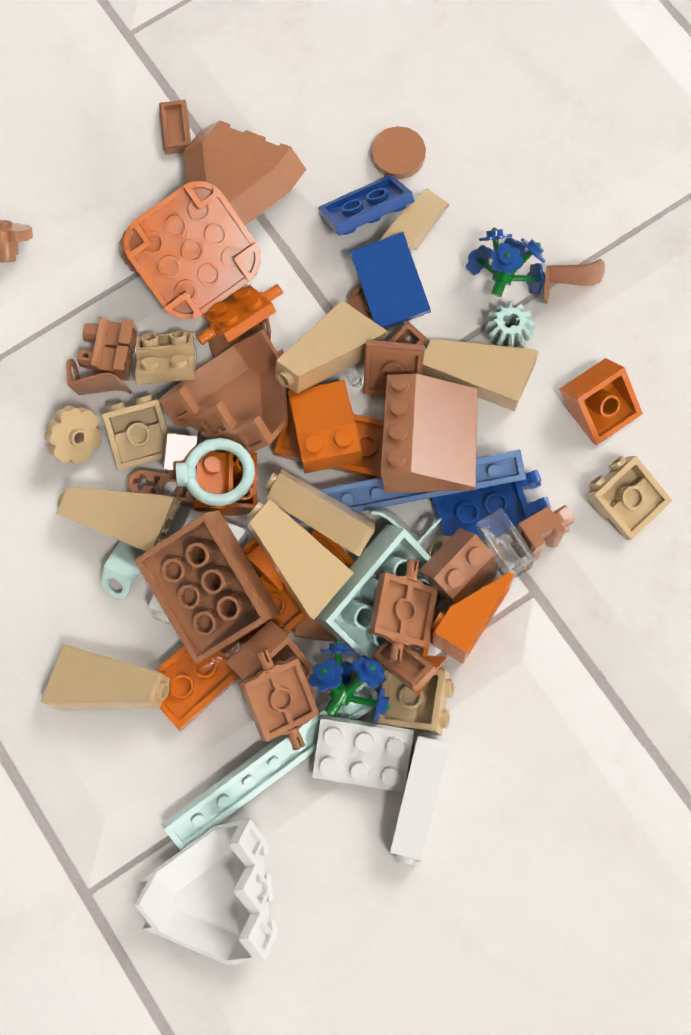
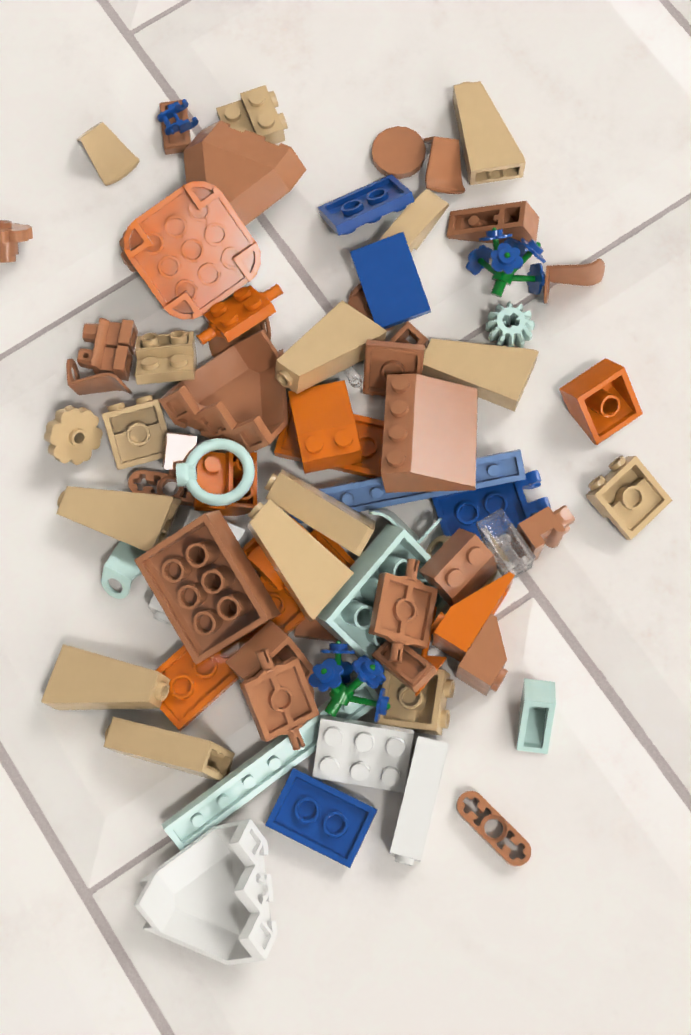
none -> tan piece [77,122,140,186]
none -> tan slope [103,717,235,781]
none -> blue piece [157,99,199,135]
none -> tan plate [216,85,288,144]
none -> blue plate [265,768,378,868]
none -> nougat piece [424,136,465,194]
none -> nougat slope [447,201,539,244]
none -> tan slope [453,81,526,185]
none -> nougat slope [455,614,508,696]
none -> nougat beam [456,791,531,867]
none -> light aqua slope [517,678,556,754]

